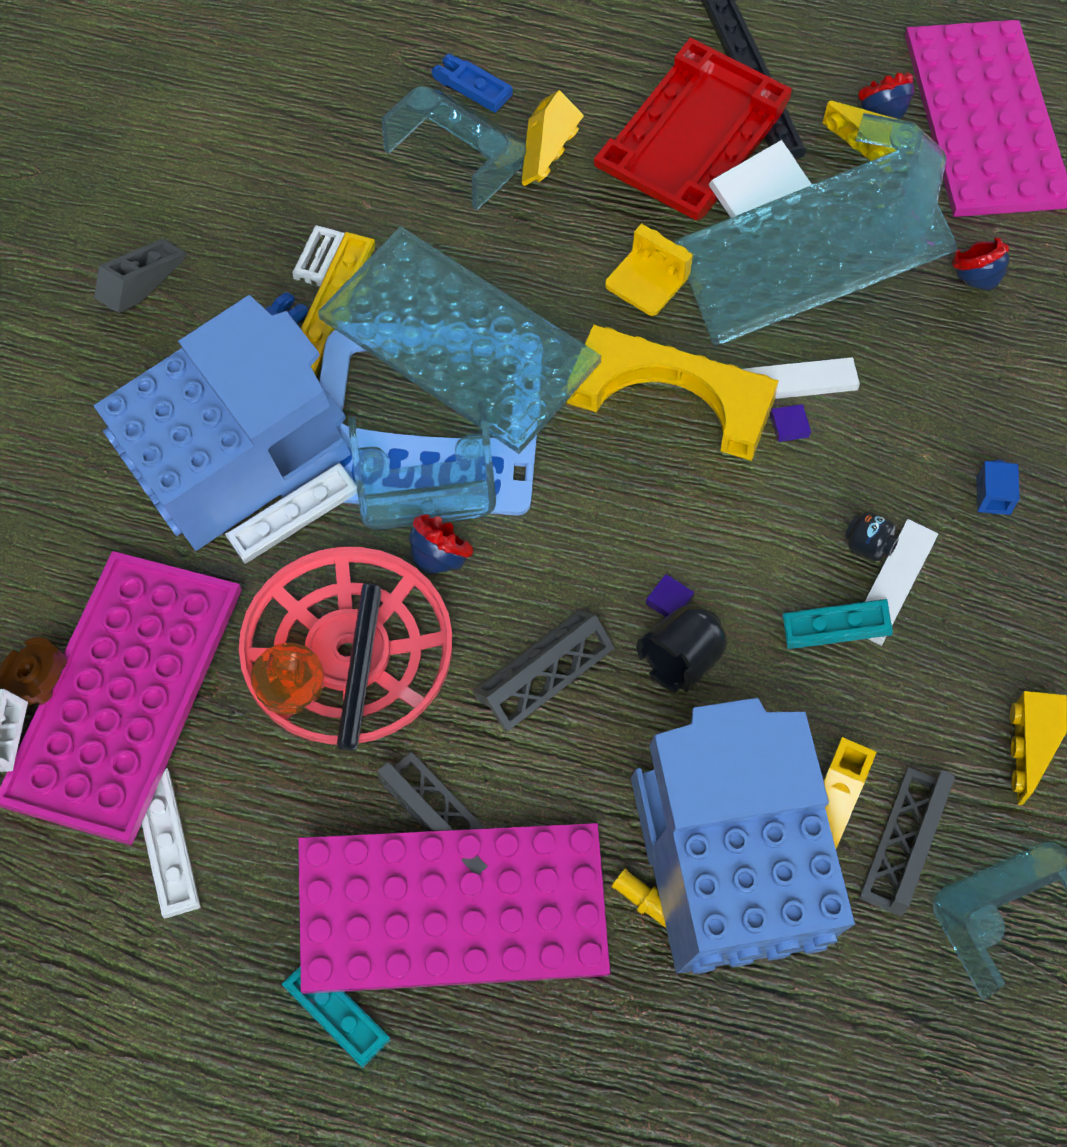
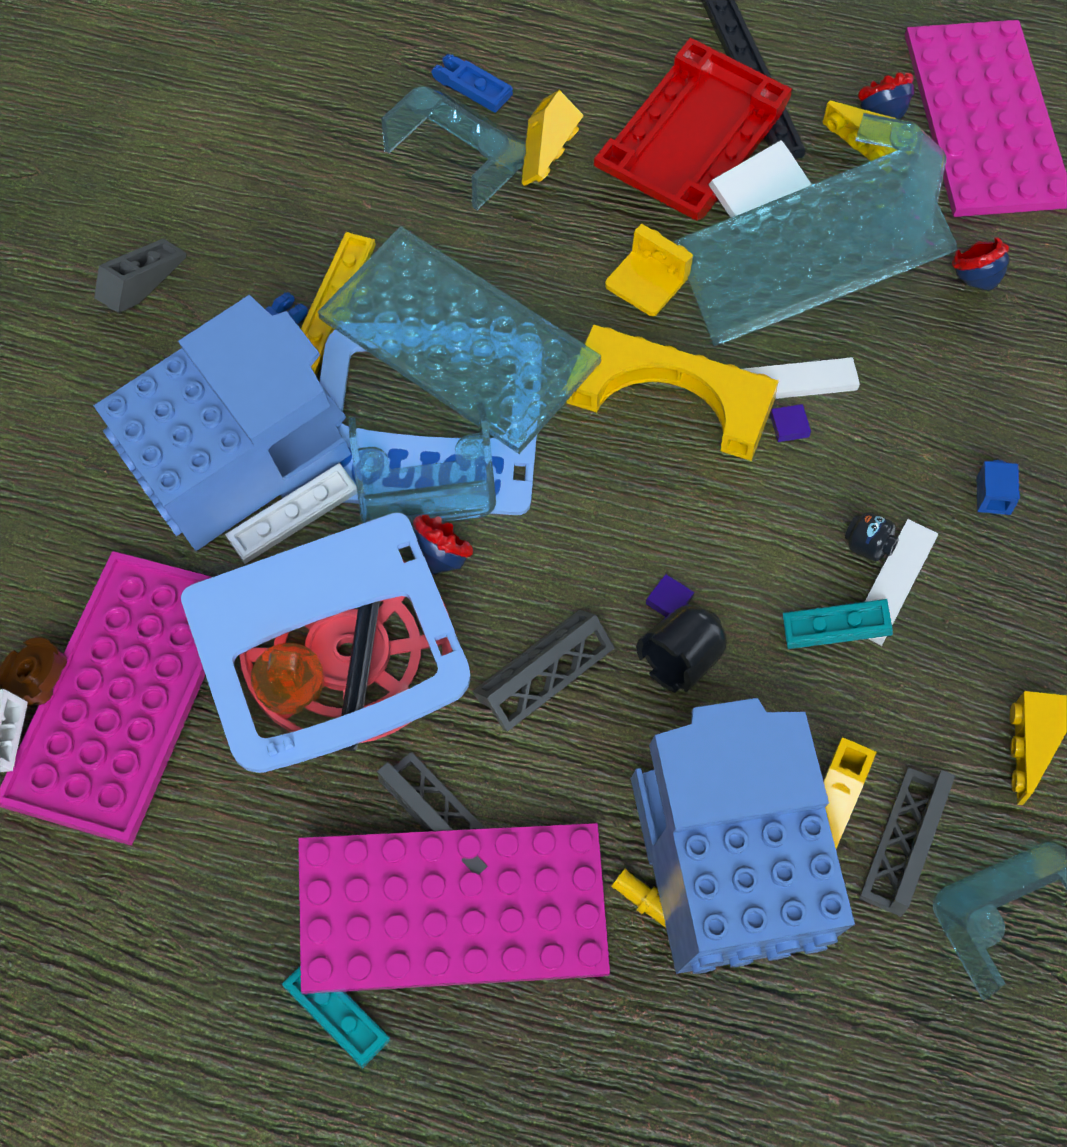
white tile [142,768,201,919] -> none
white tile [293,225,345,286] -> none
none -> light blue door [181,513,471,773]

